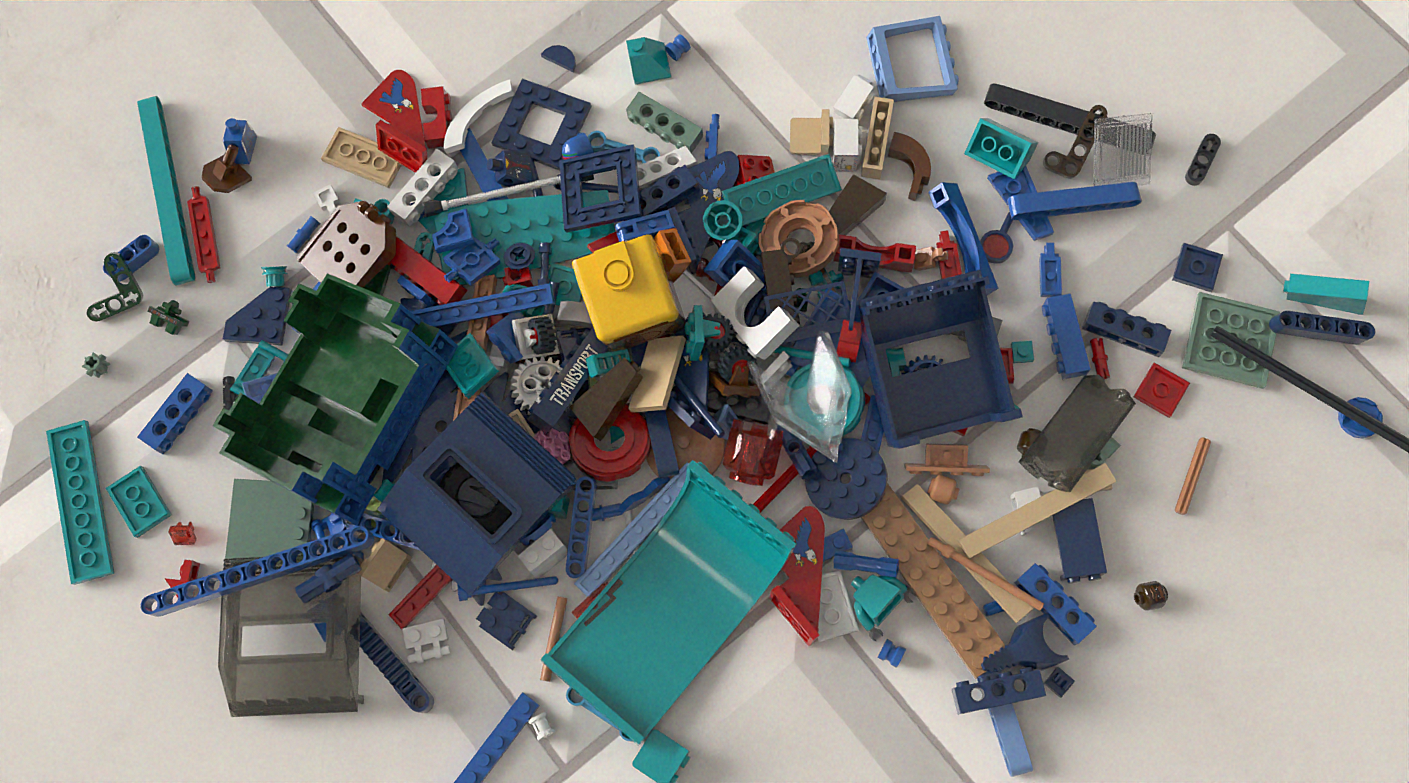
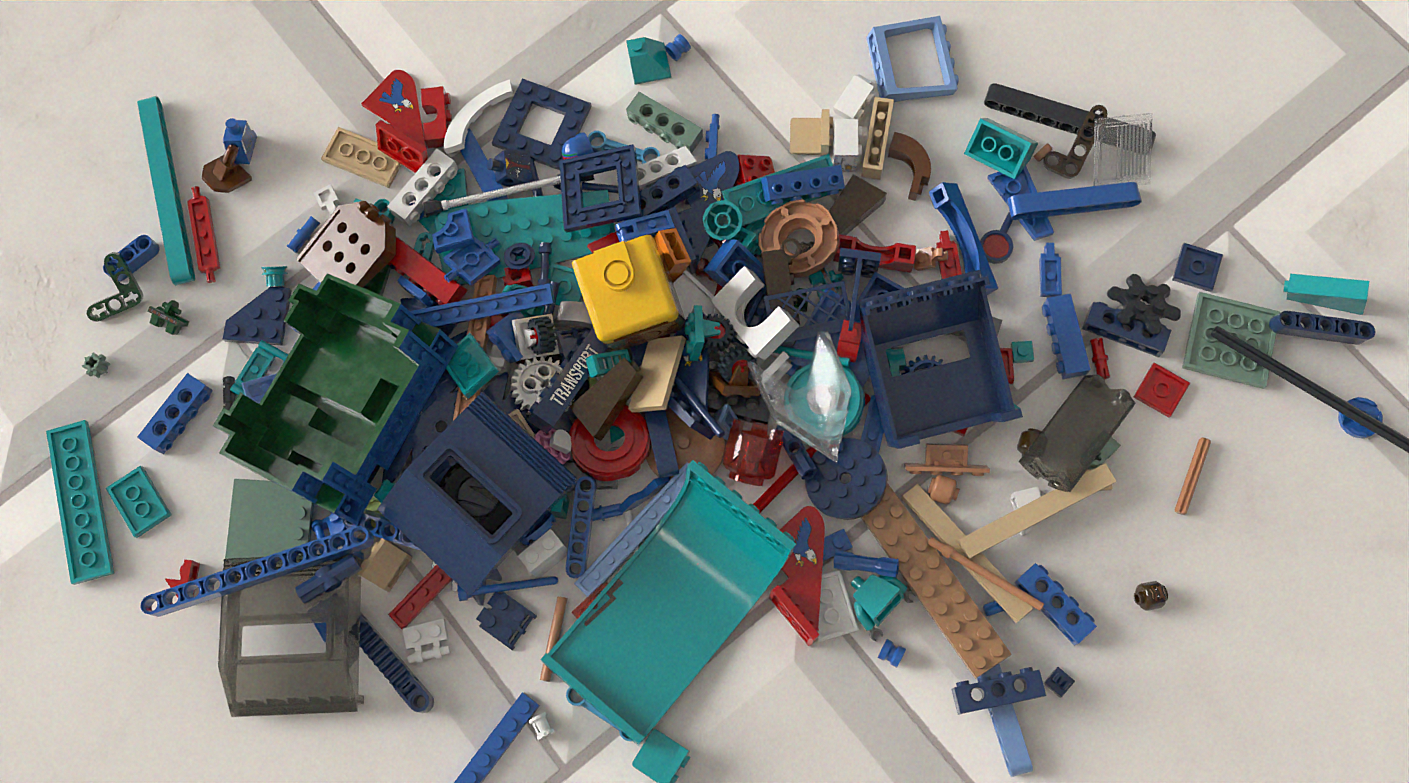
clear red tile [168,522,197,545] -> none
dark blue tile [541,45,576,73] -> none
dark blue animal [981,613,1070,673] -> none
dark blue panel [1052,498,1107,583] -> none
black beam [1185,134,1221,186] -> none
none -> white tile [549,430,571,454]
none -> blue brick [761,165,845,205]
none -> nougat tile [1033,143,1053,162]
none -> black plate [1107,274,1181,334]

